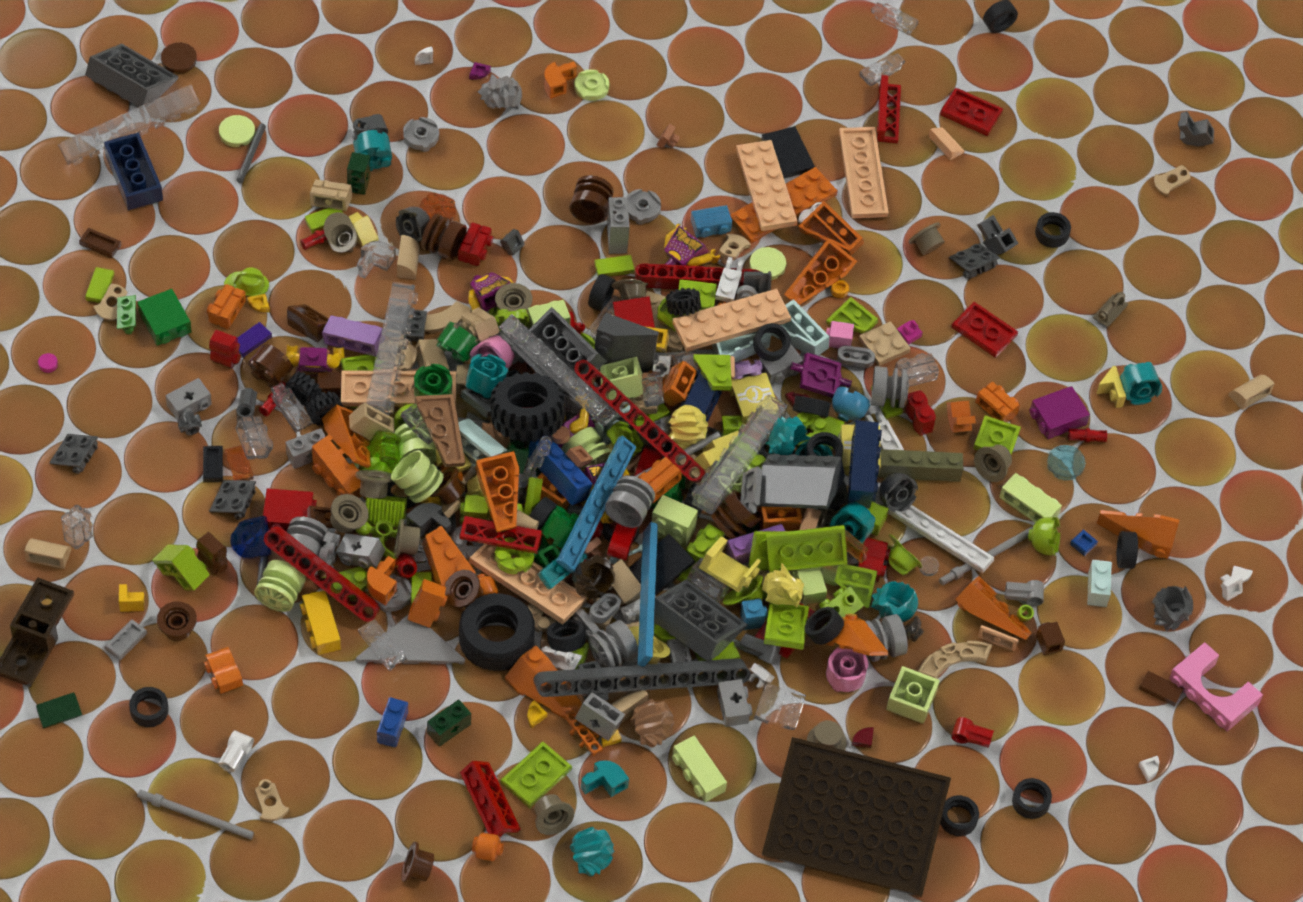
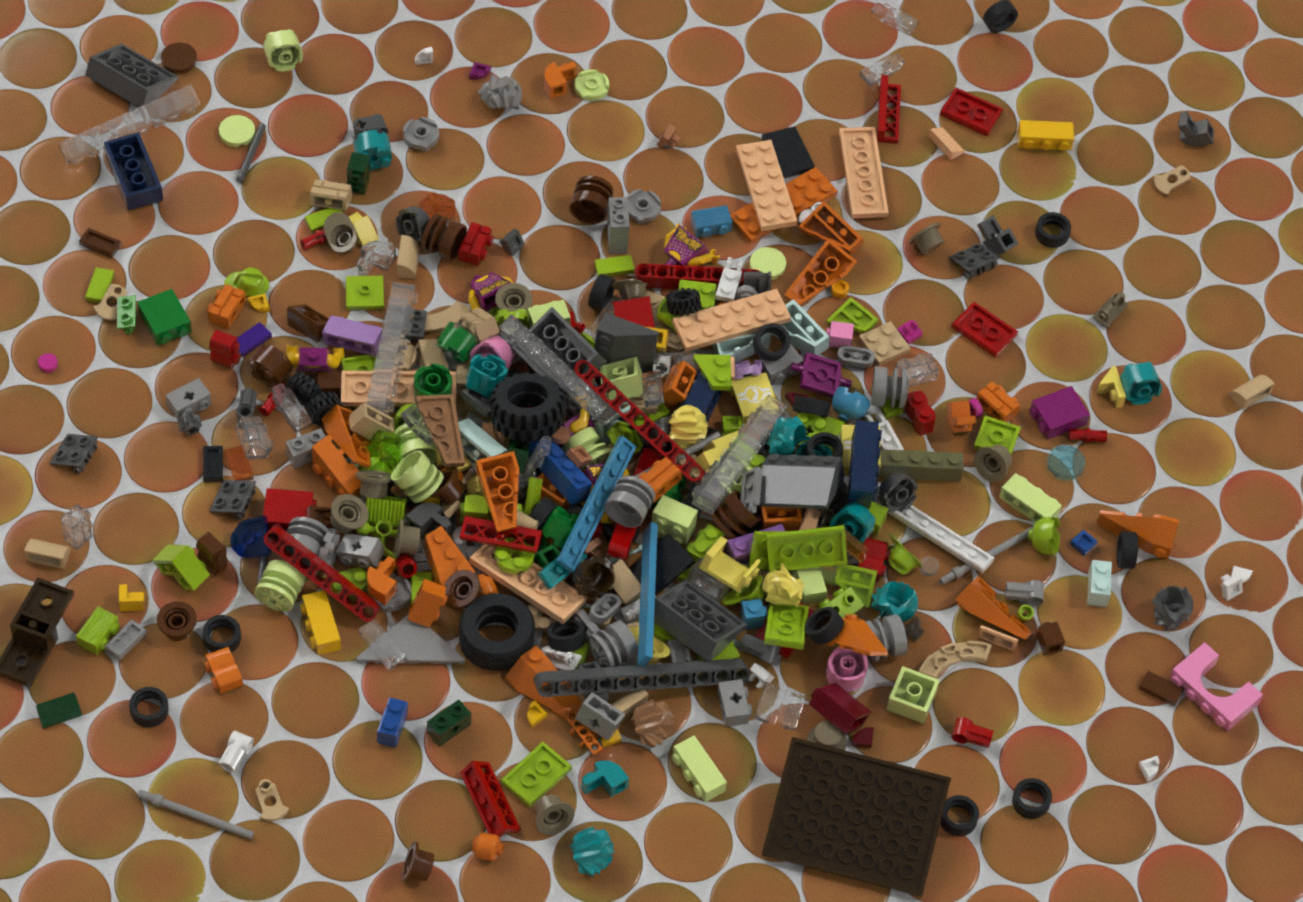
tan piece [718,234,751,265] -> none
none -> lime brick [75,606,120,655]
none -> black tyre [202,615,241,652]
none -> yellowish green brick [263,29,303,72]
none -> lime plate [346,276,384,310]
none -> dark red brick [809,683,872,734]
none -> dark pink tile [968,398,983,418]
none -> yellow brick [1017,120,1074,151]

